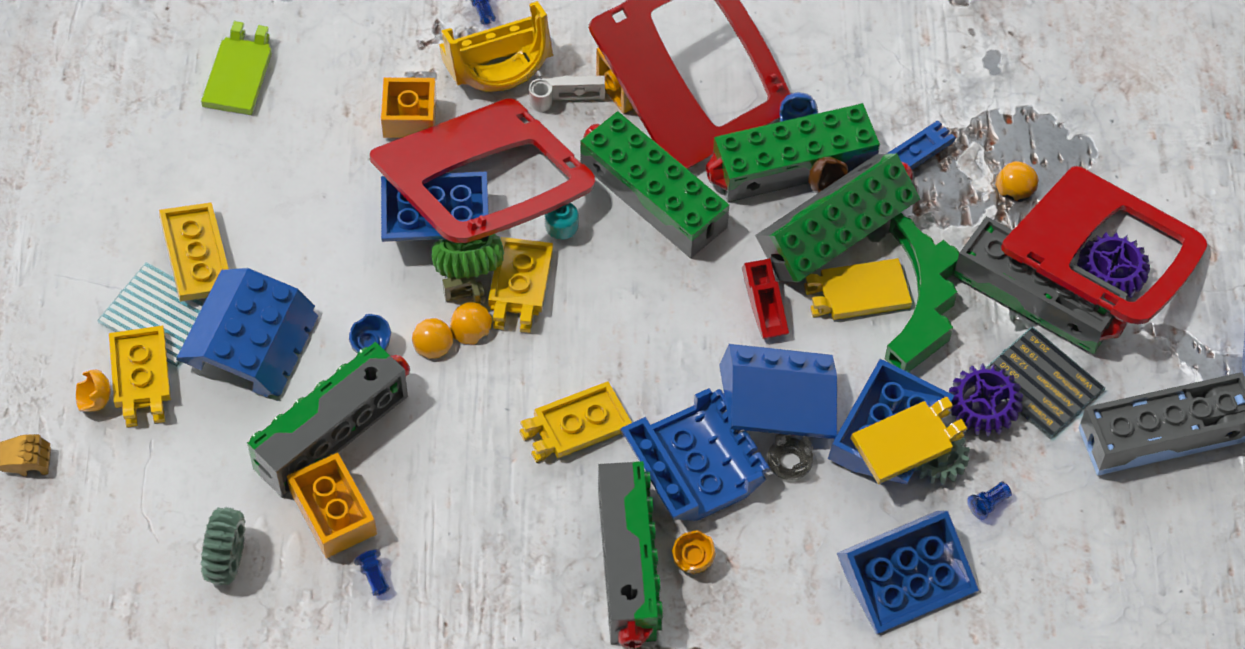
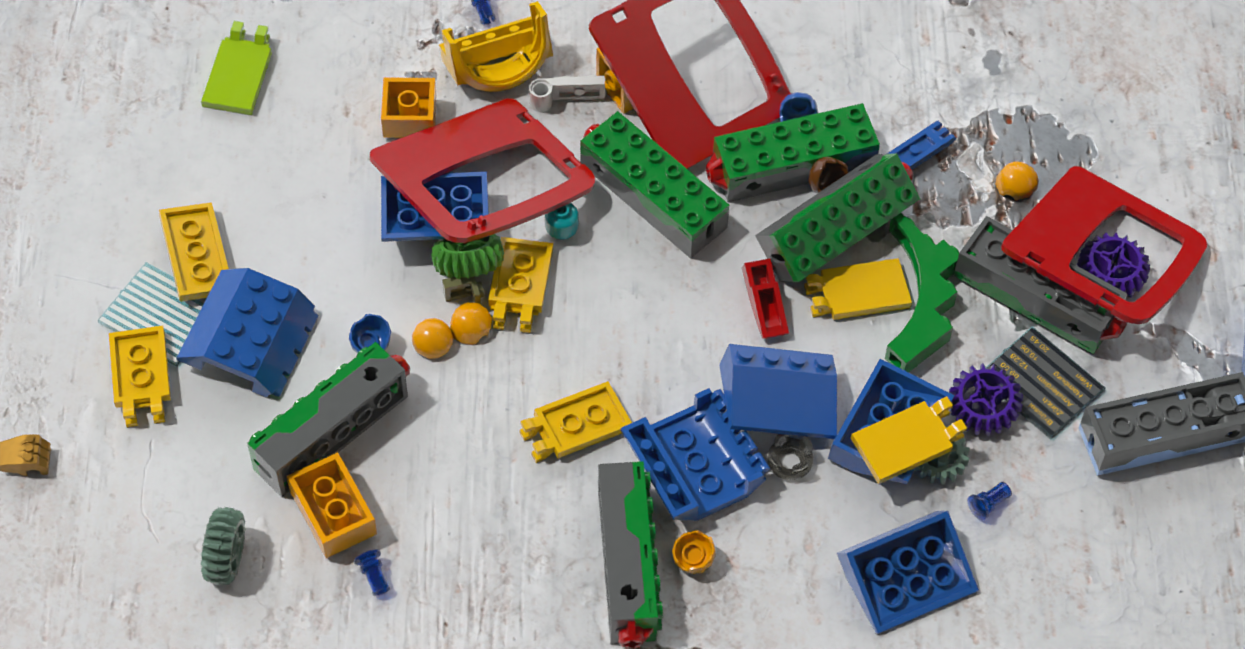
light orange hair [76,369,111,412] -> none

